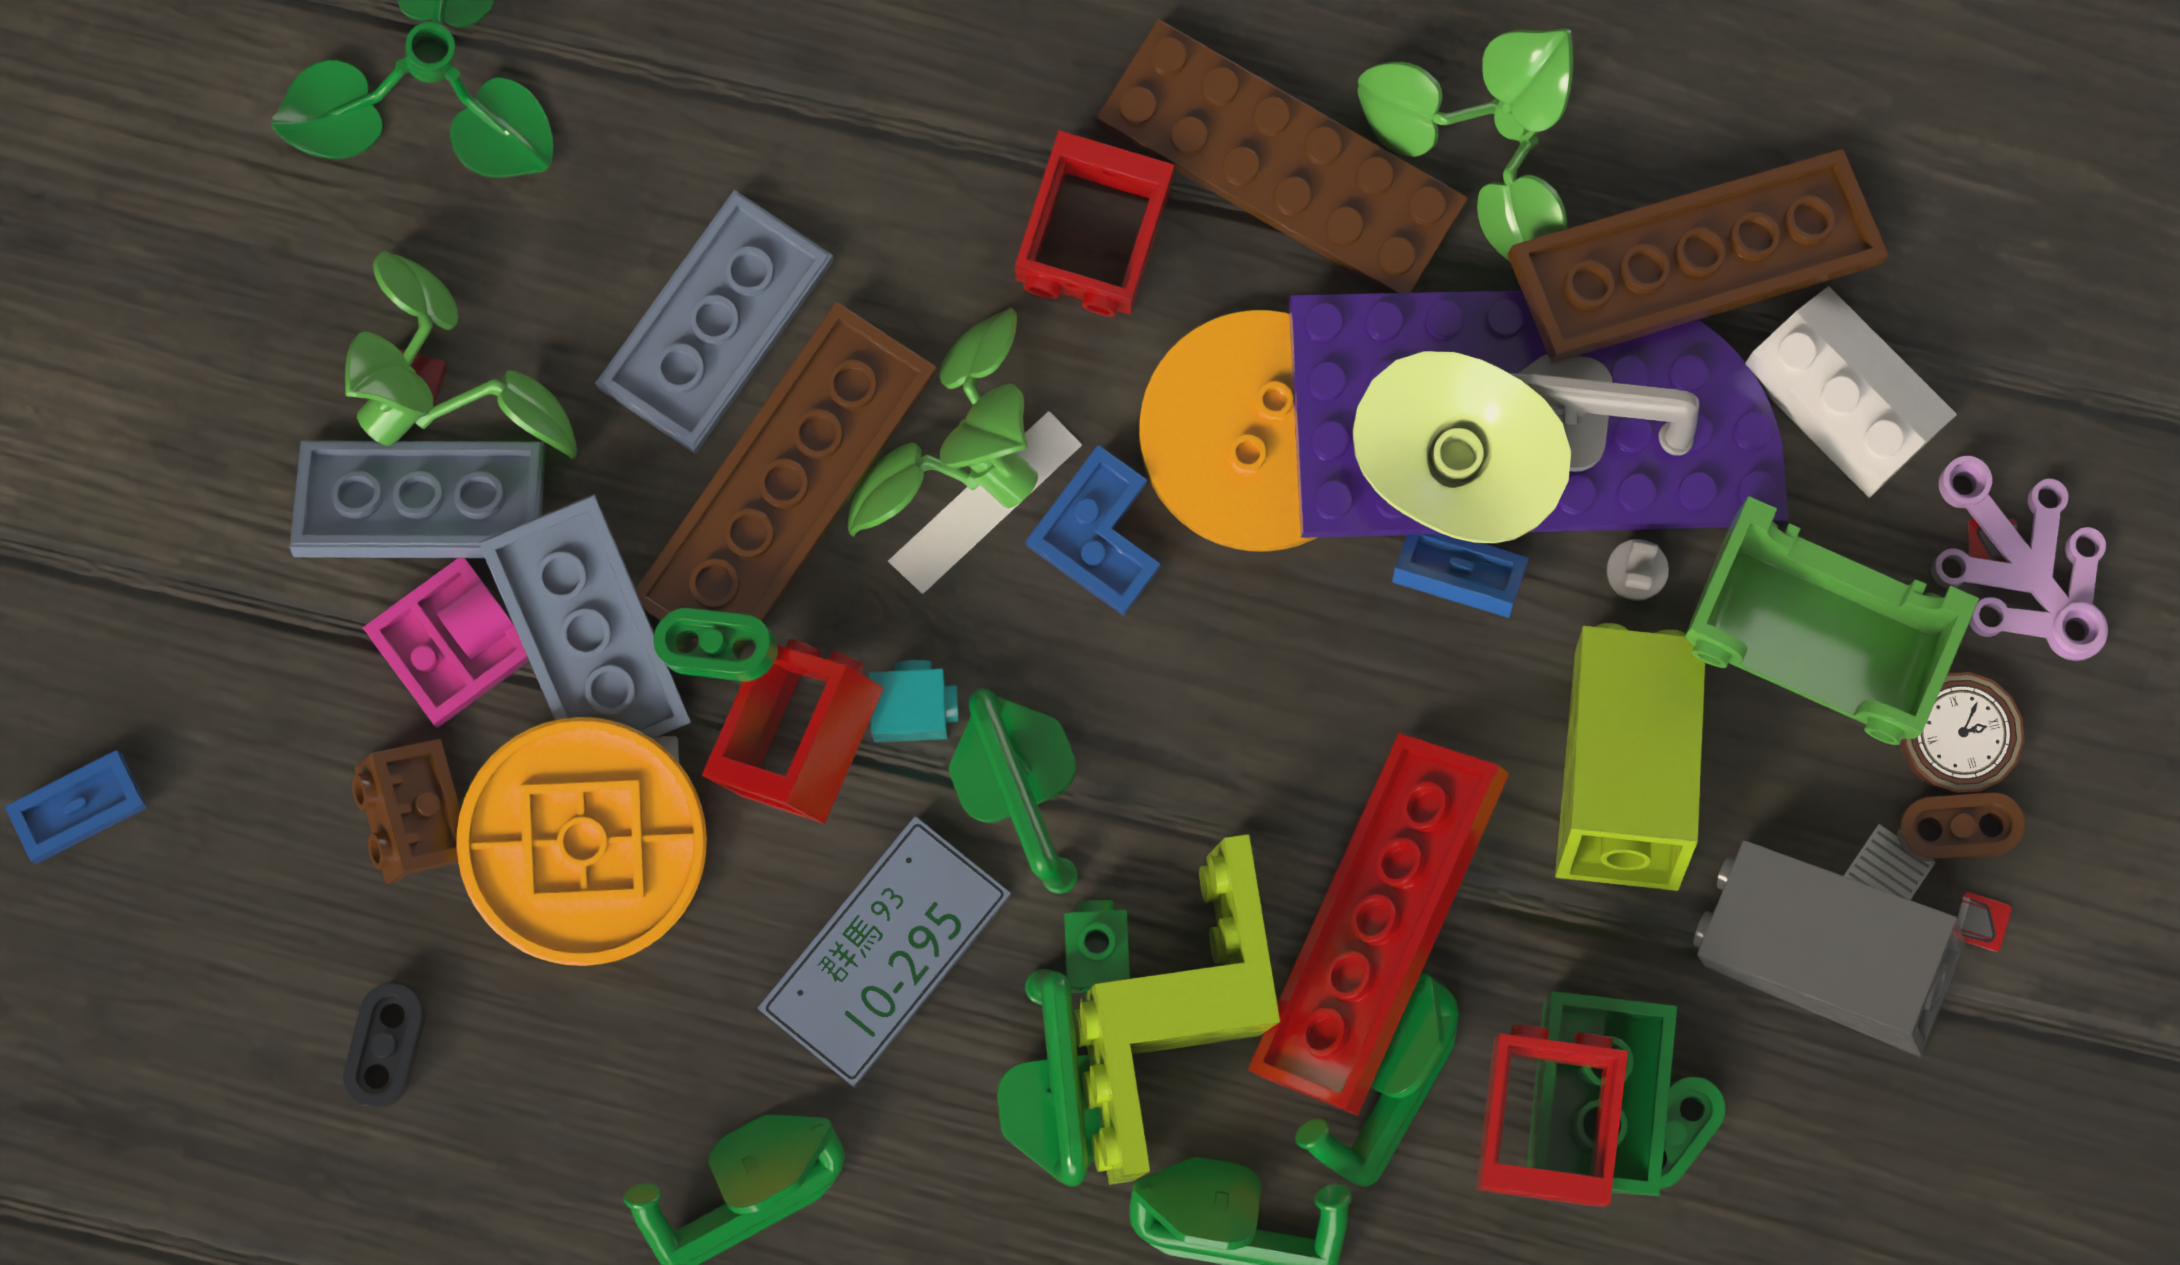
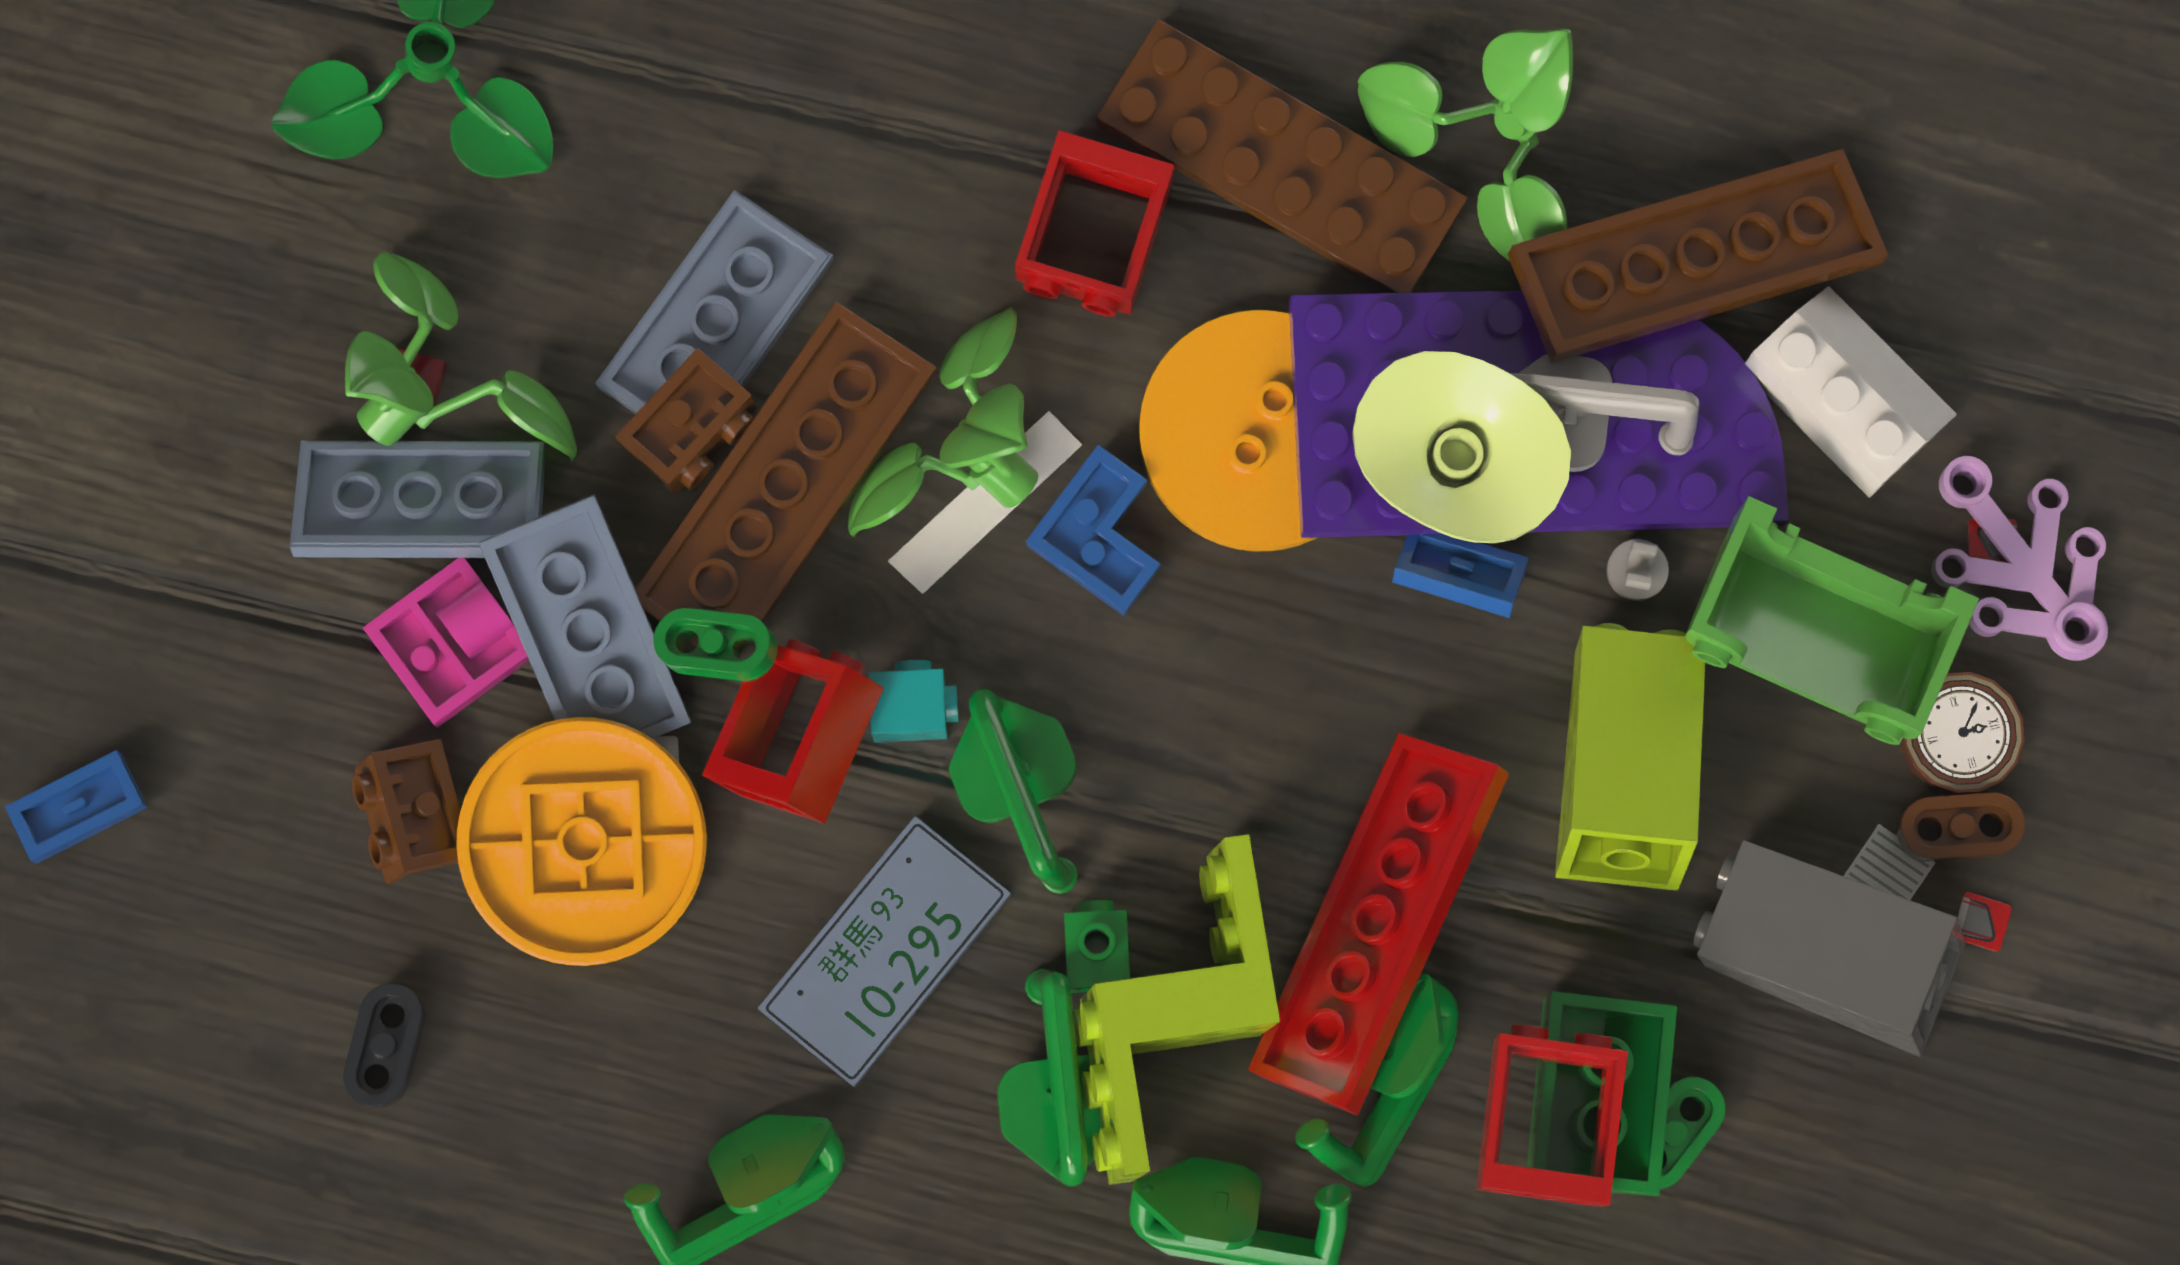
none -> reddish brown bracket [615,348,756,496]

